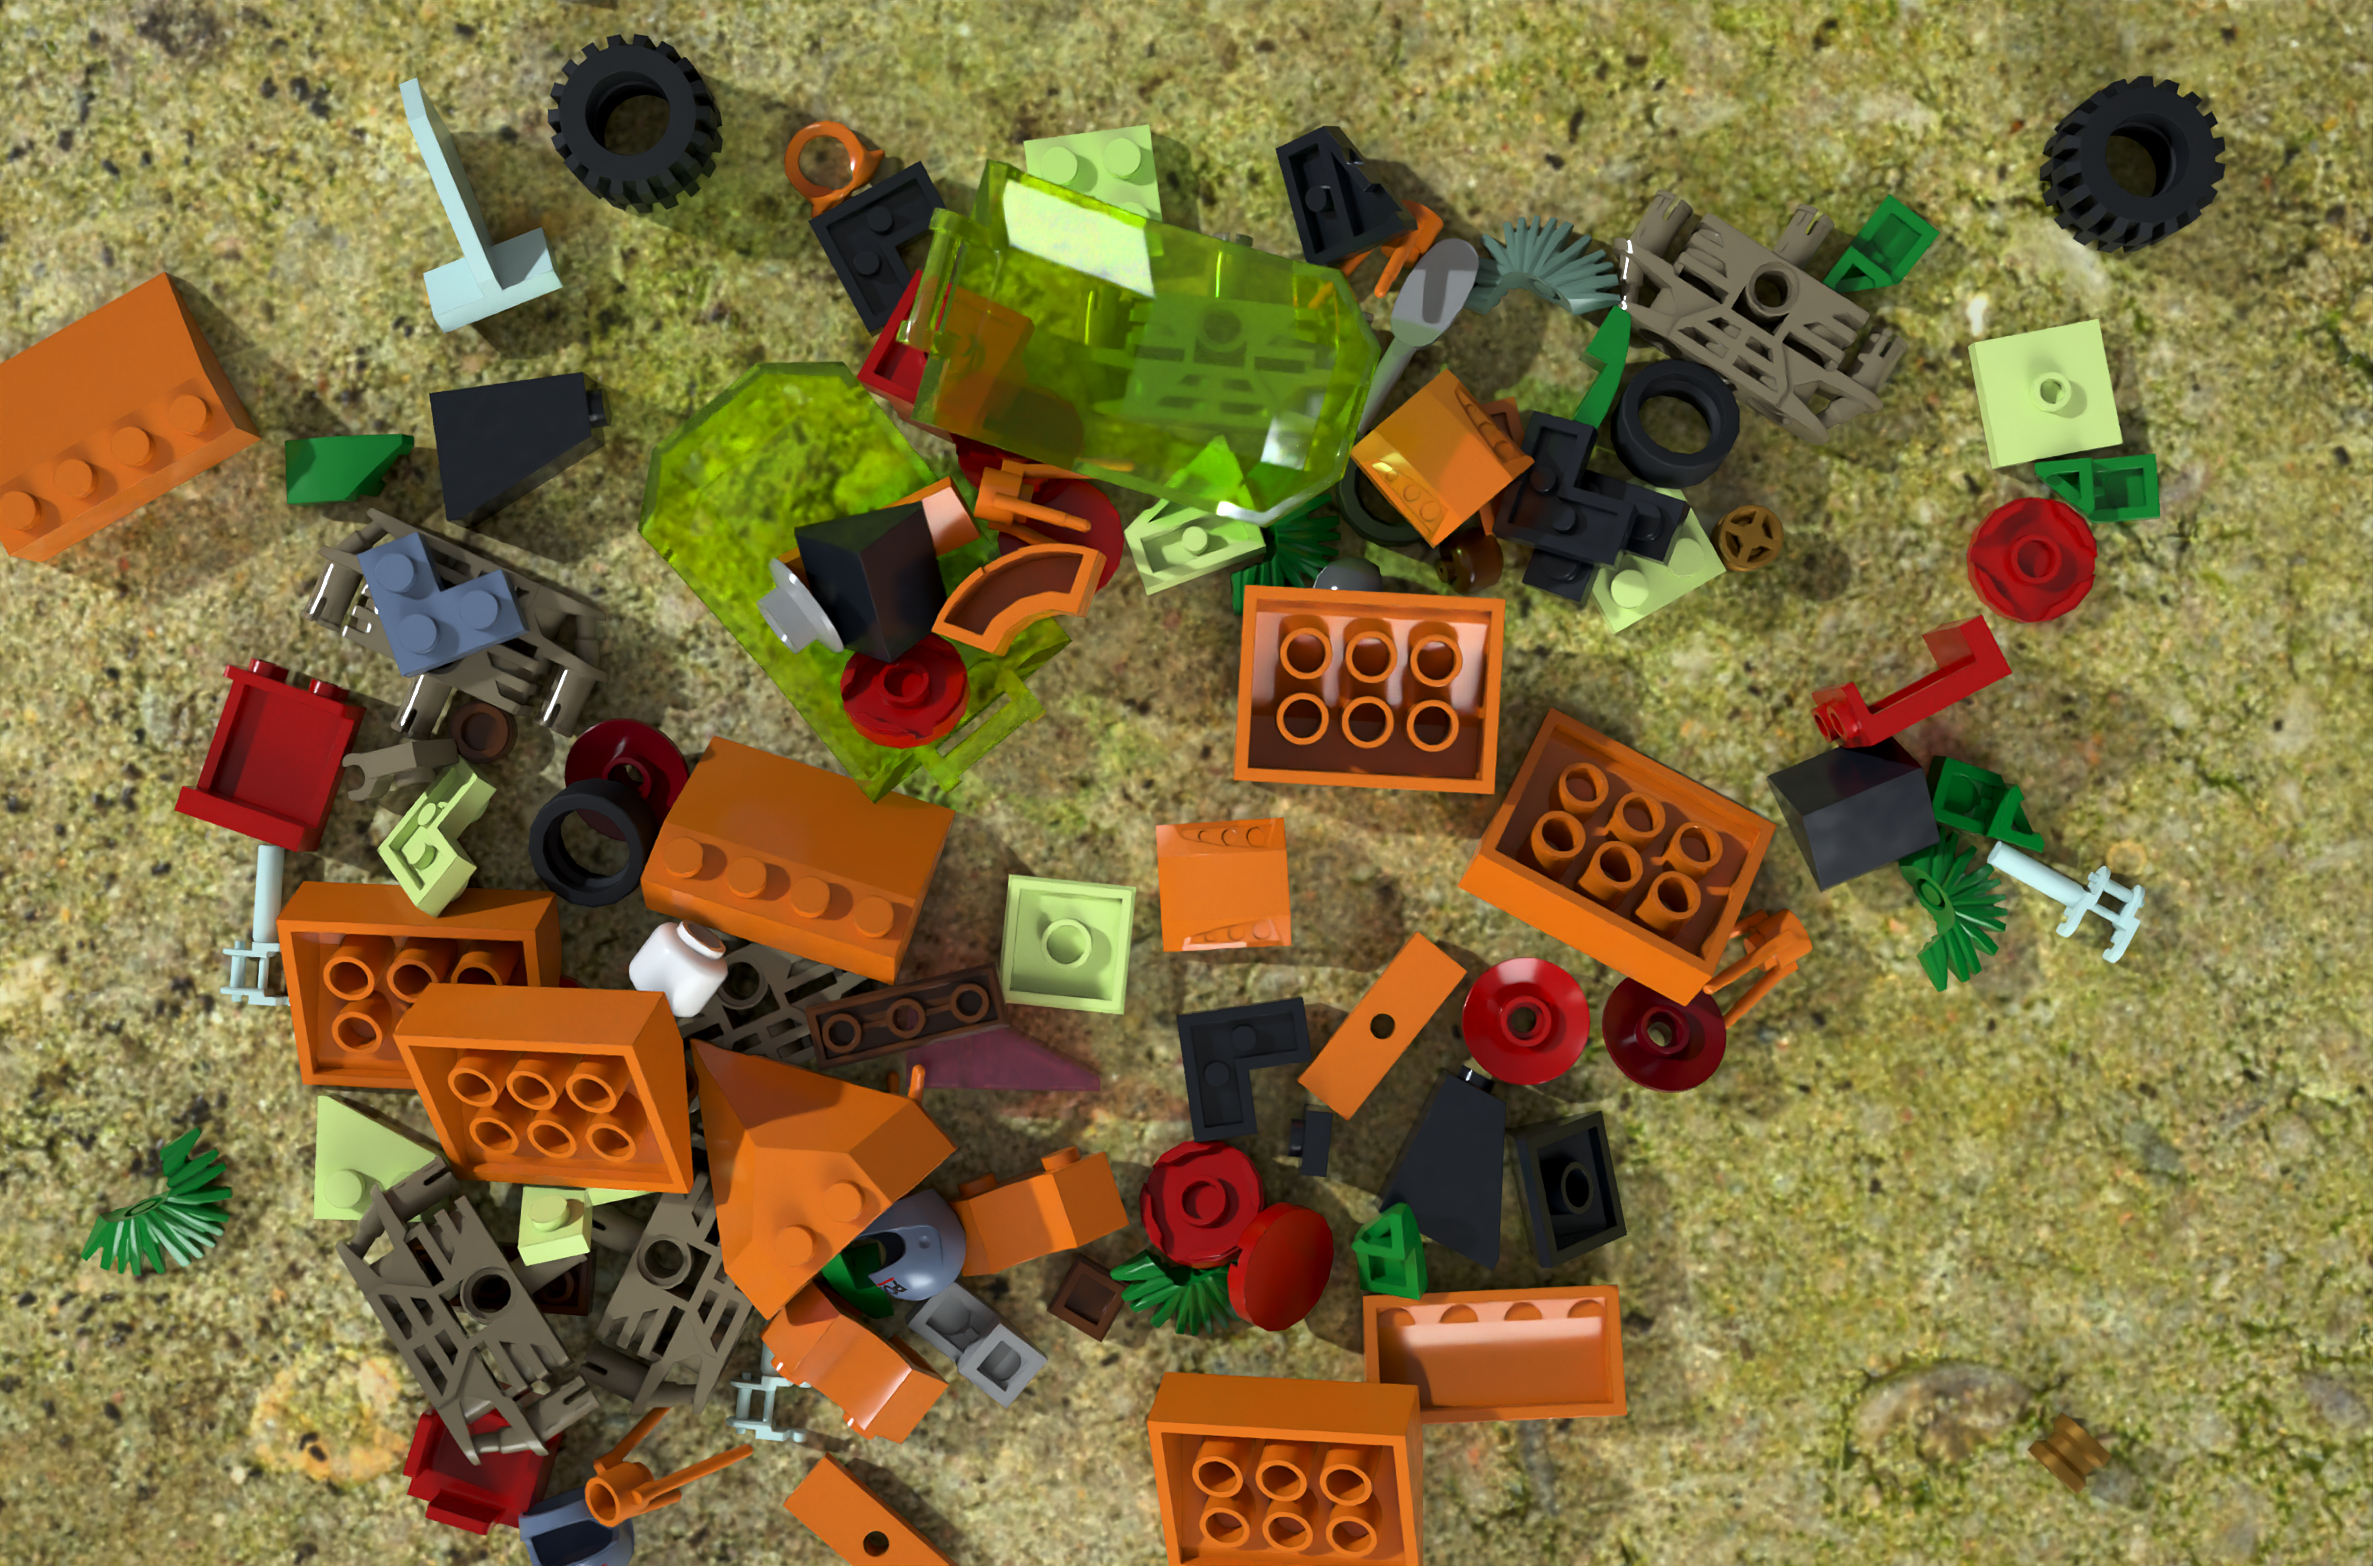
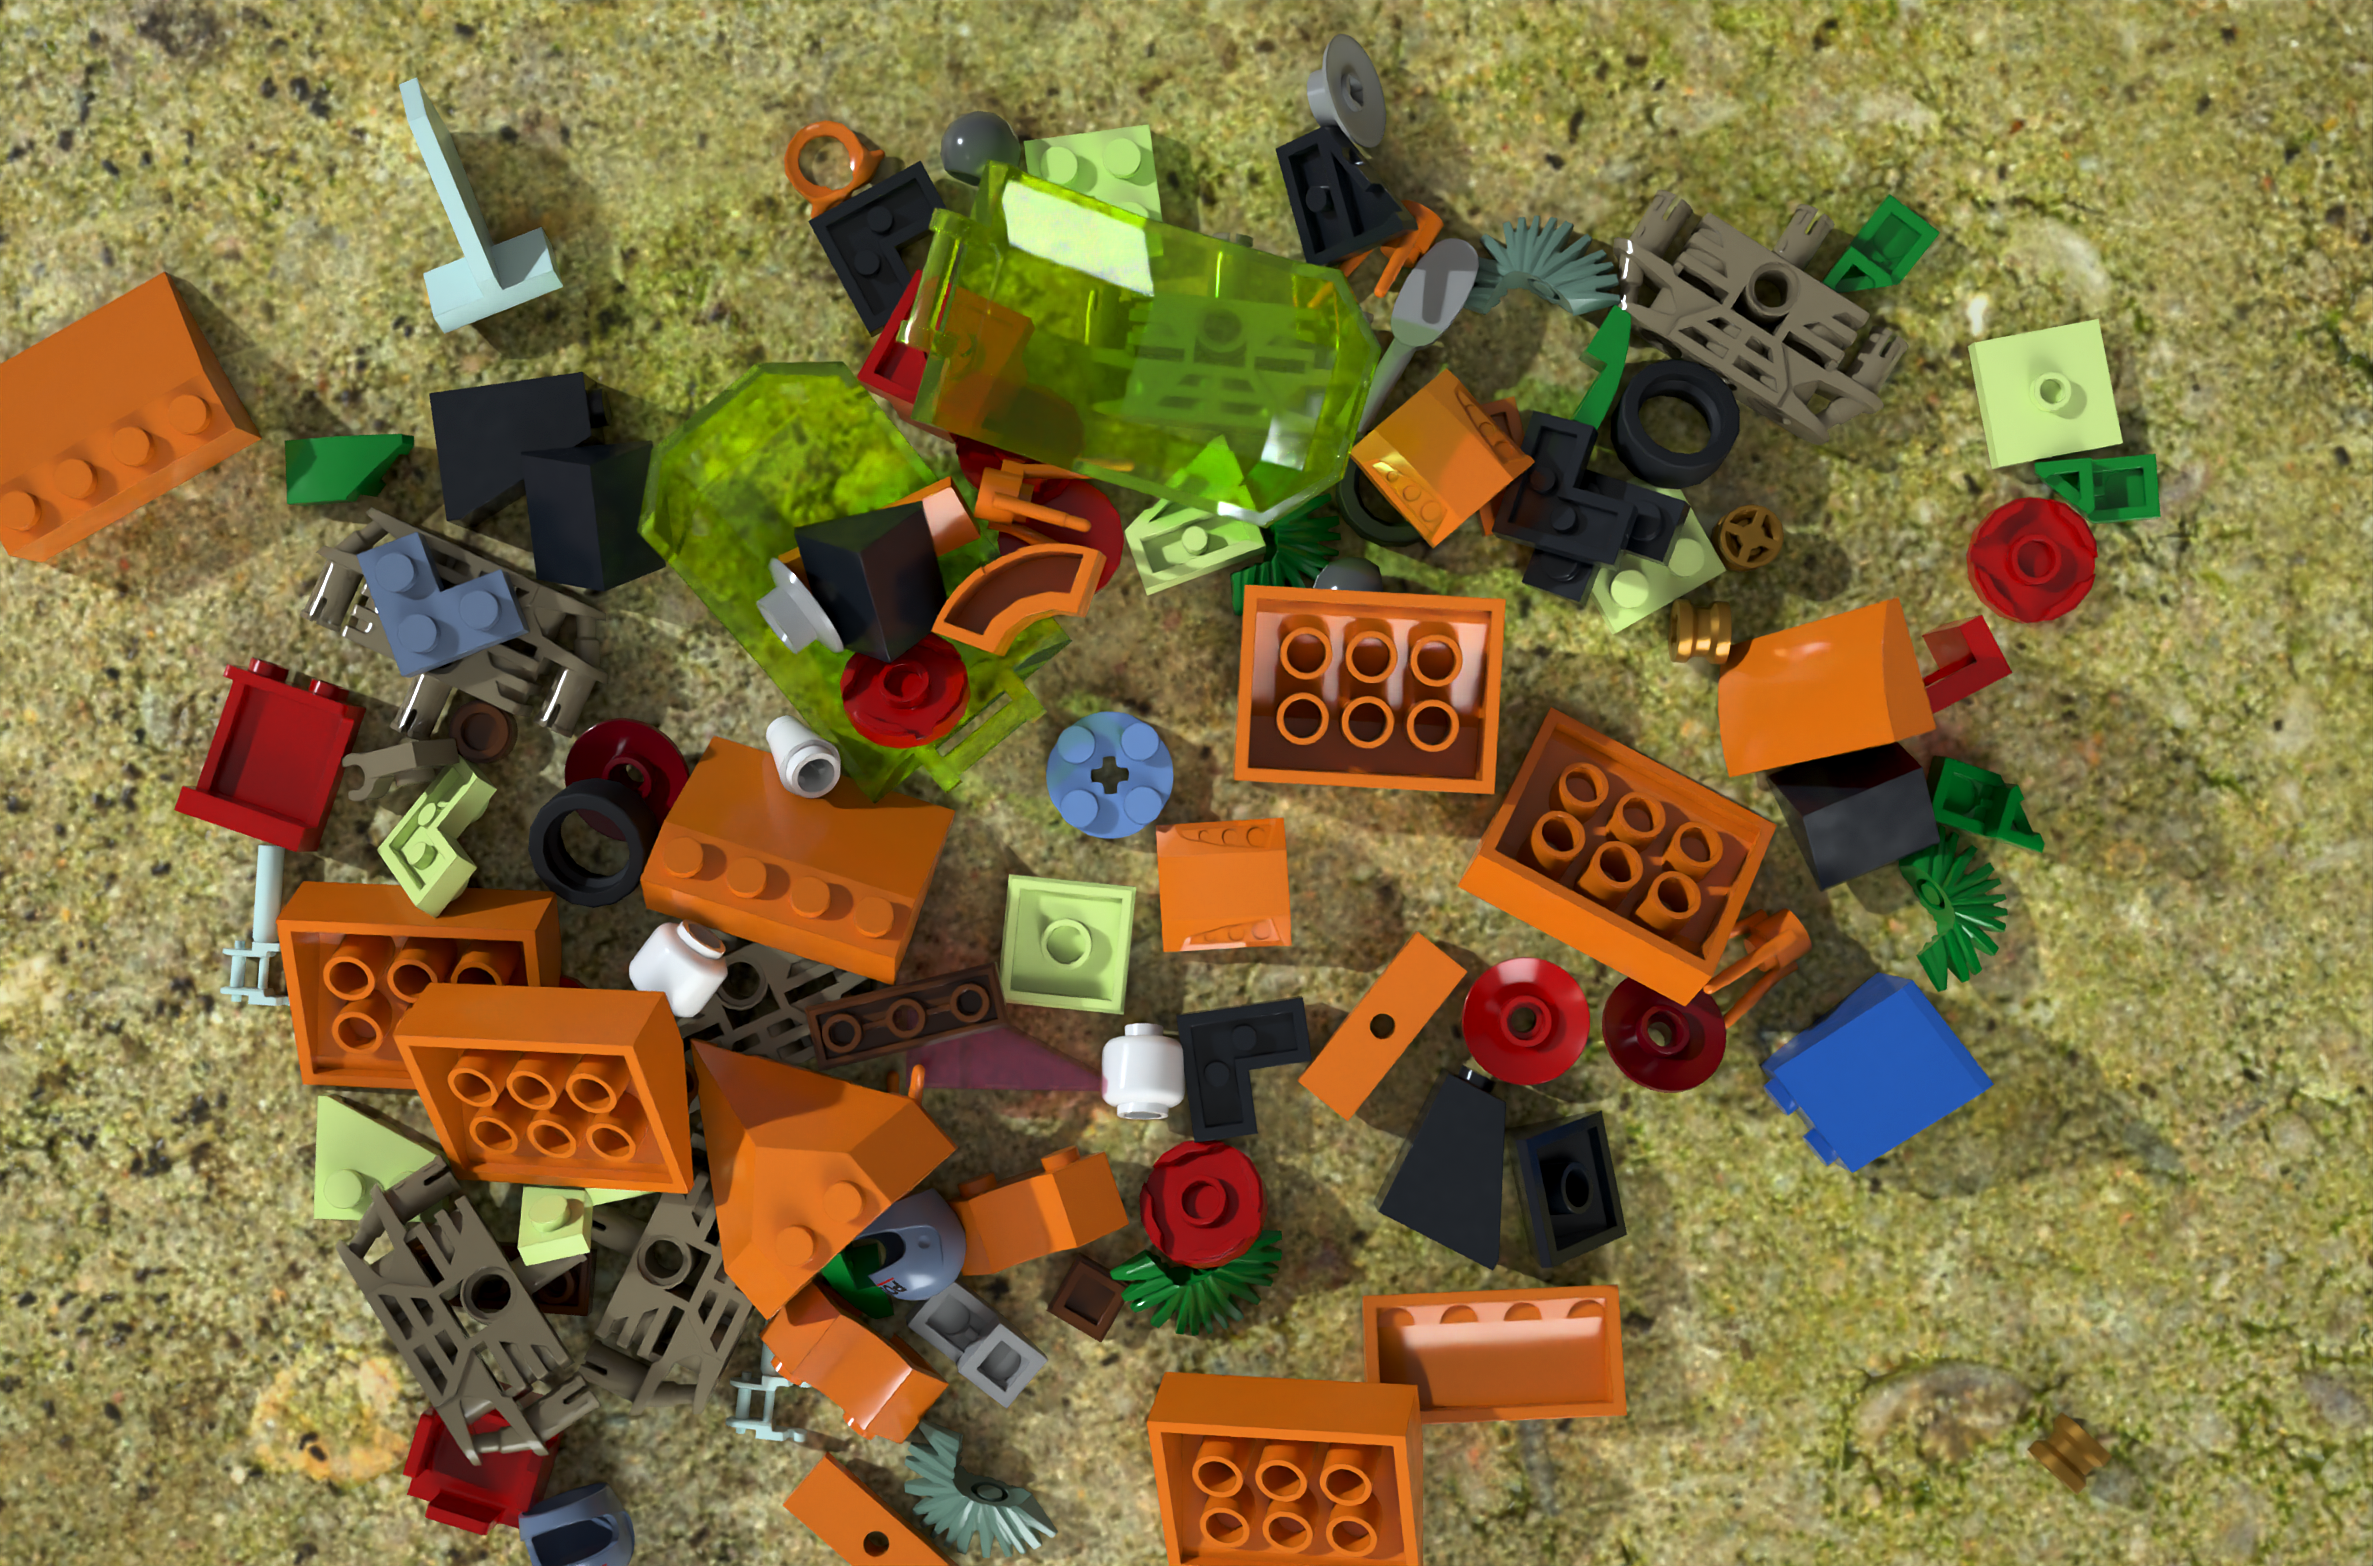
green hair [80,1127,233,1275] -> none
black tyre [548,34,723,213] -> none
orange plant [585,1407,753,1528] -> none
red tile [1227,1202,1334,1332] -> none
black plate [1287,1103,1333,1177] -> none
green slope [1350,1203,1429,1300] -> none
reddish brown piece [1435,527,1504,596] -> none
light aqua piece [1987,841,2145,963] -> none
black tyre [2040,76,2226,253] -> none
none -> black slope [521,440,666,592]
none -> white cone [766,715,841,798]
none -> sand green hair [904,1419,1058,1558]
none -> dark grey piece [940,111,1021,190]
none -> medium blue plate [1046,711,1173,839]
none -> white head [1101,1023,1185,1120]
none -> light grey piece [1307,34,1386,148]
none -> pearl gold wheel [1668,599,1732,665]
none -> orange slope [1718,597,1937,778]
none -> blue slope [1759,972,1994,1173]

